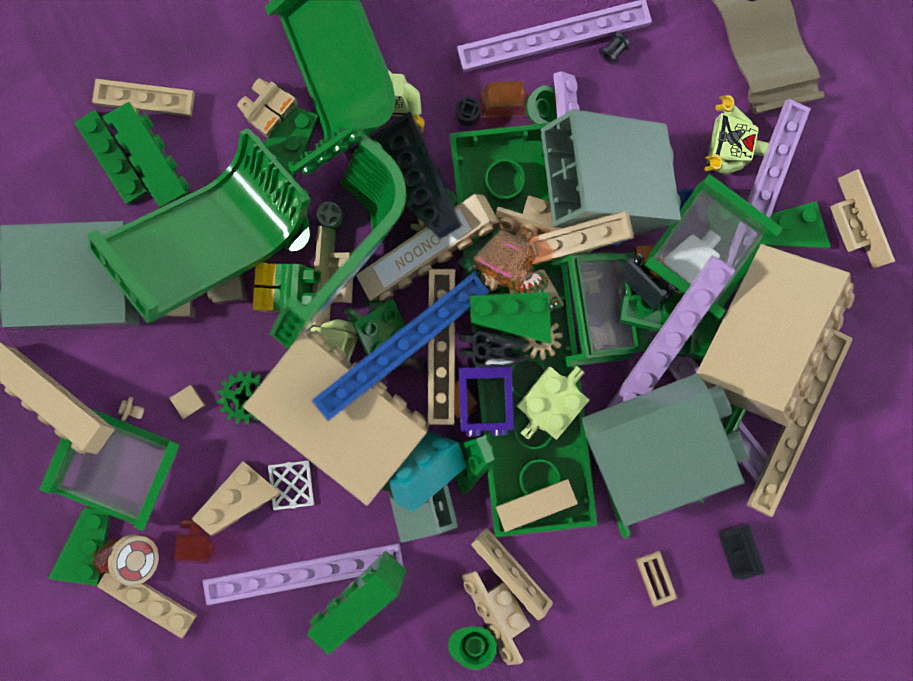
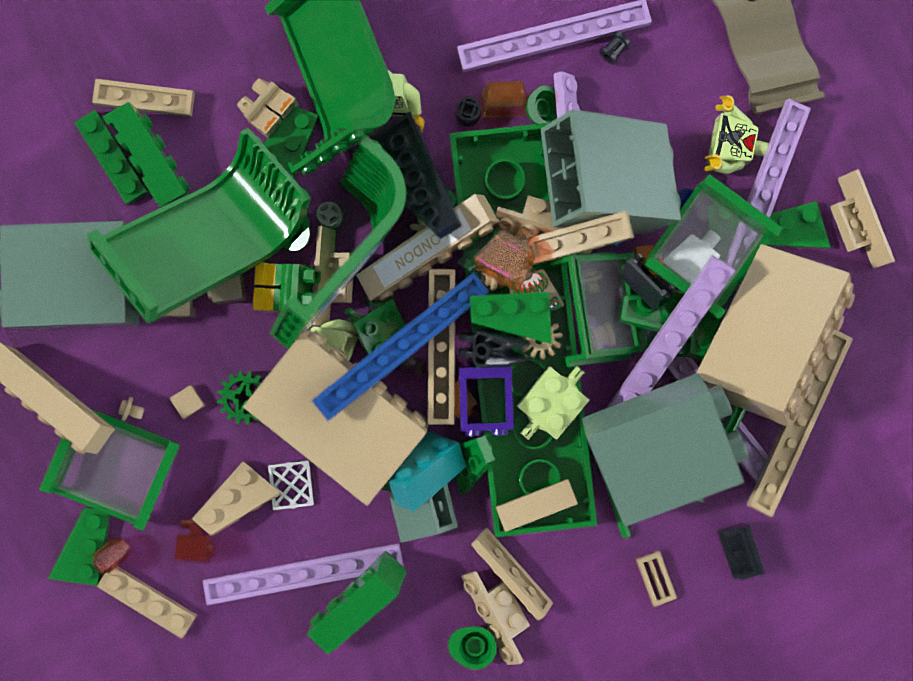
tile [108,534,159,586] -> none

